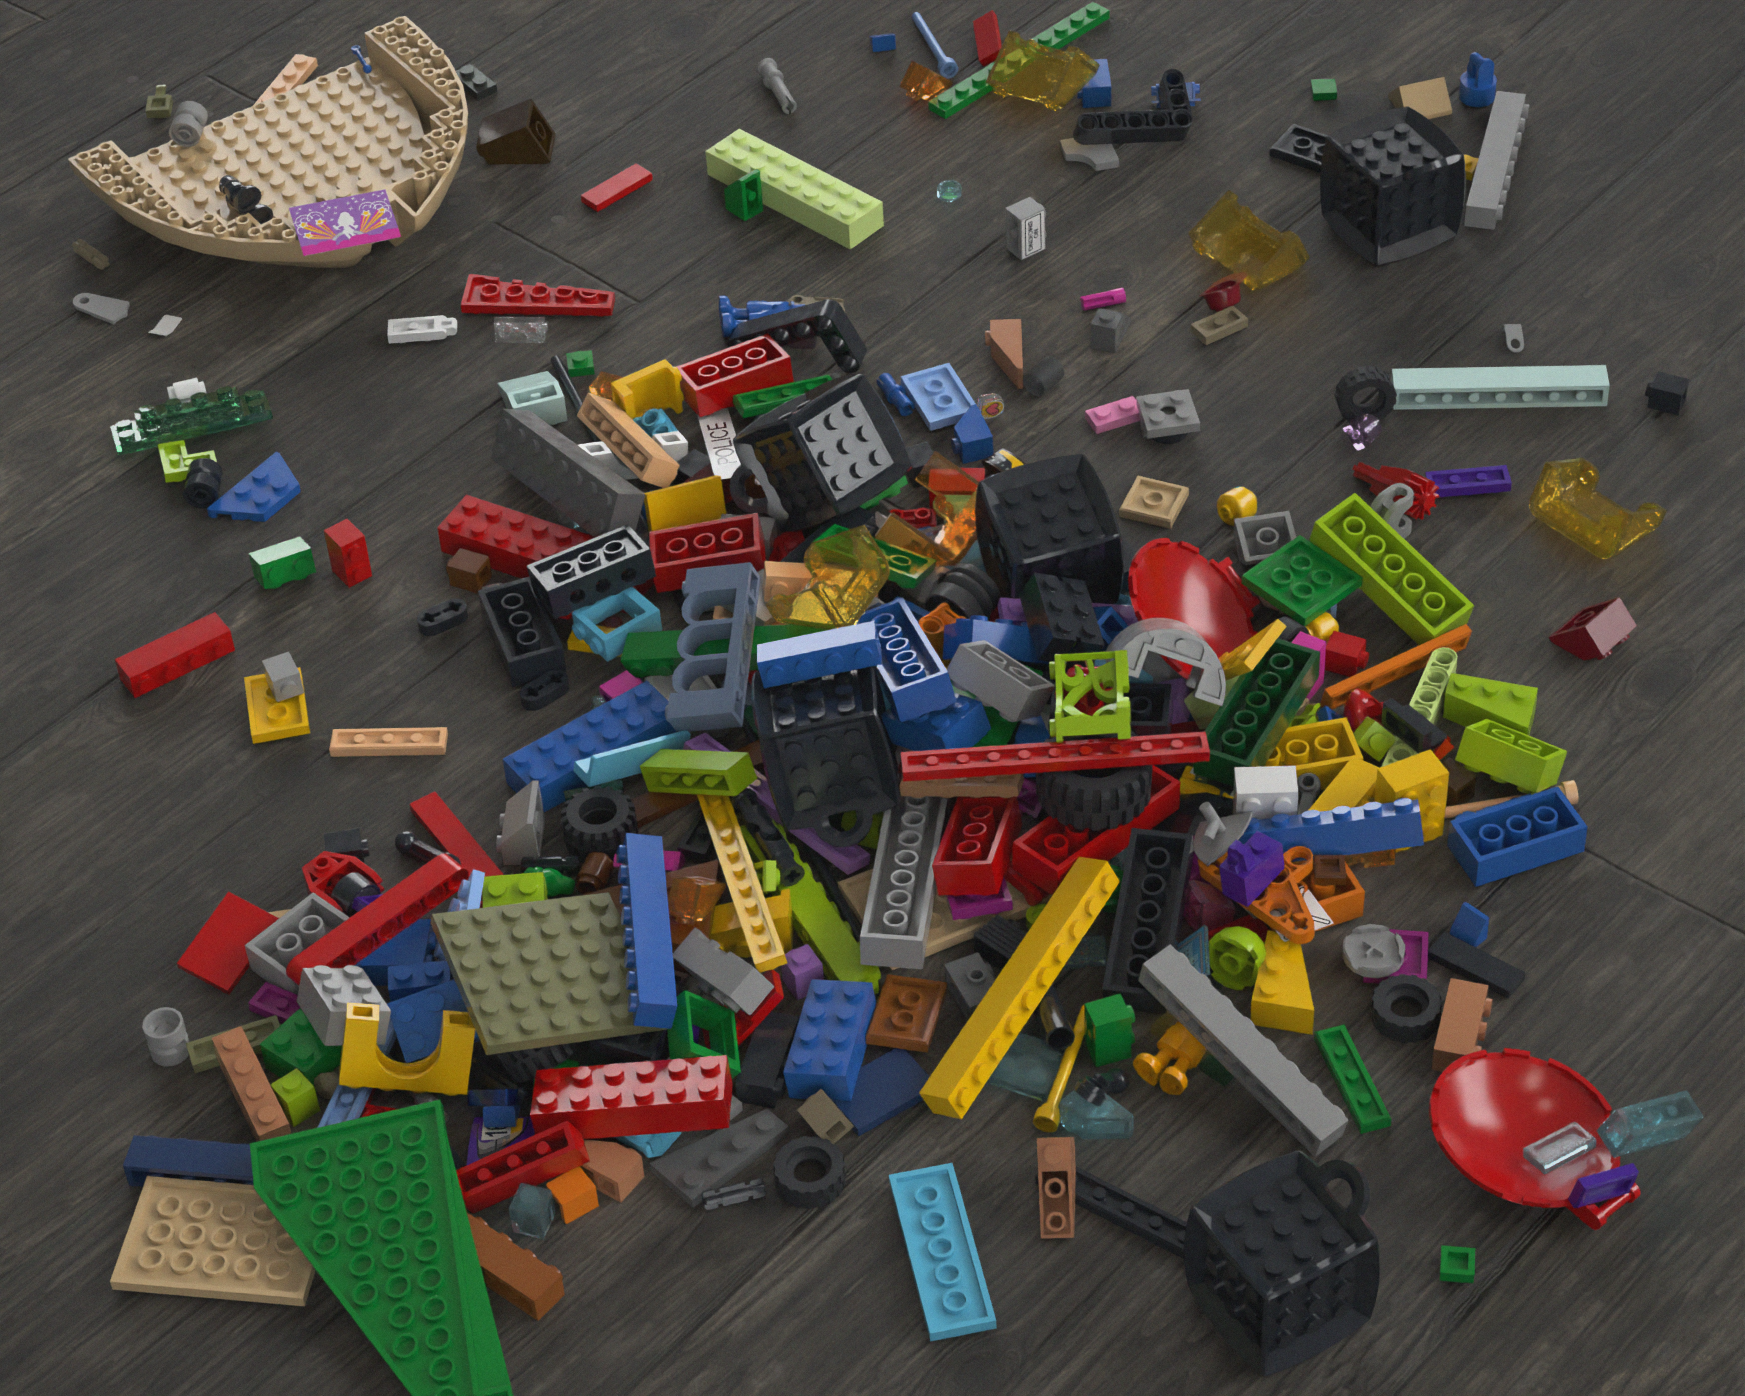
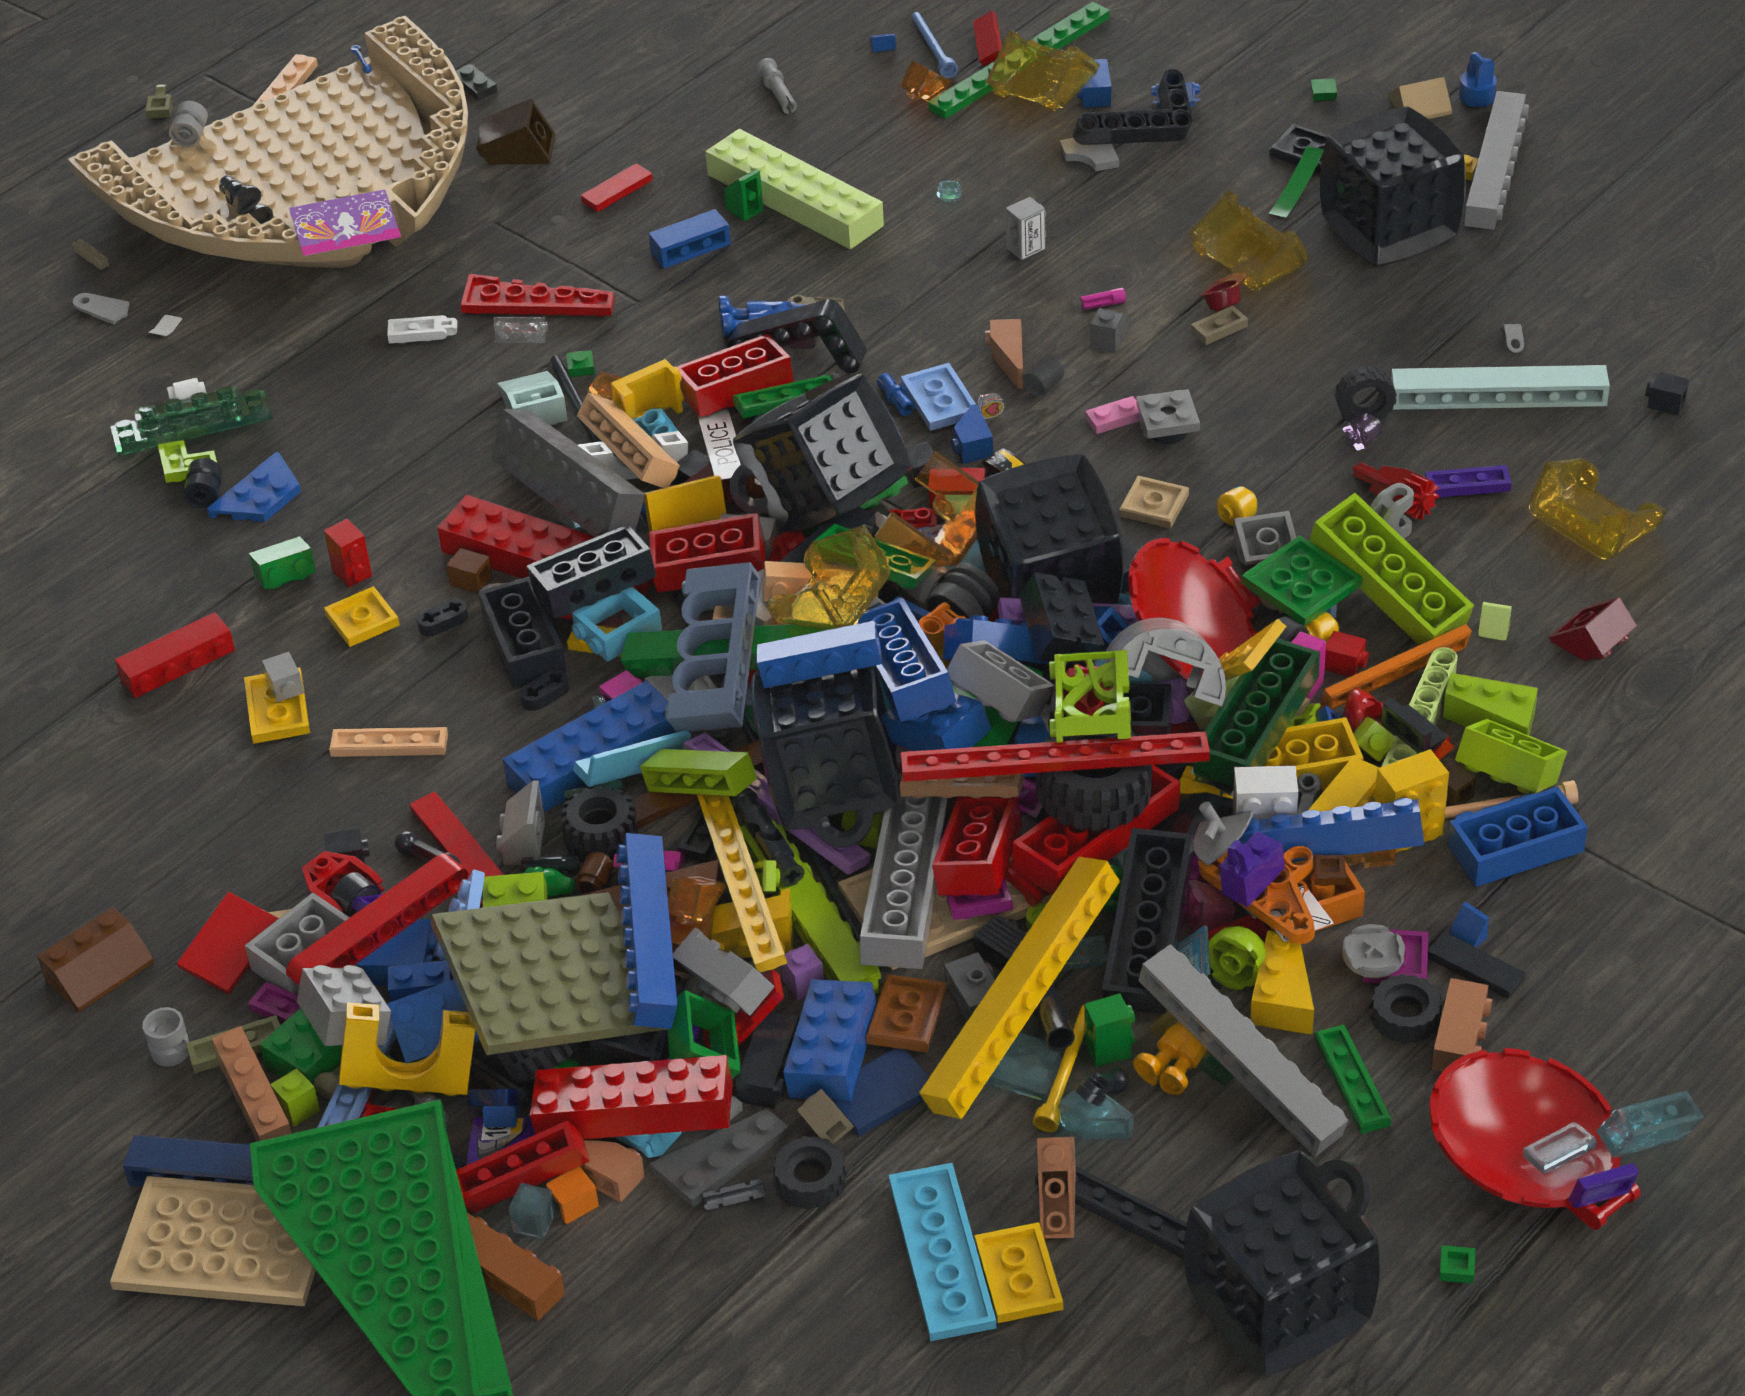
none -> reddish brown slope [37,907,154,1012]
none -> yellow plate [324,586,400,647]
none -> blue brick [649,209,730,268]
none -> yellow plate [974,1222,1063,1323]
none -> green sticker [1269,146,1323,218]
none -> yellowish green slope [1478,602,1512,640]

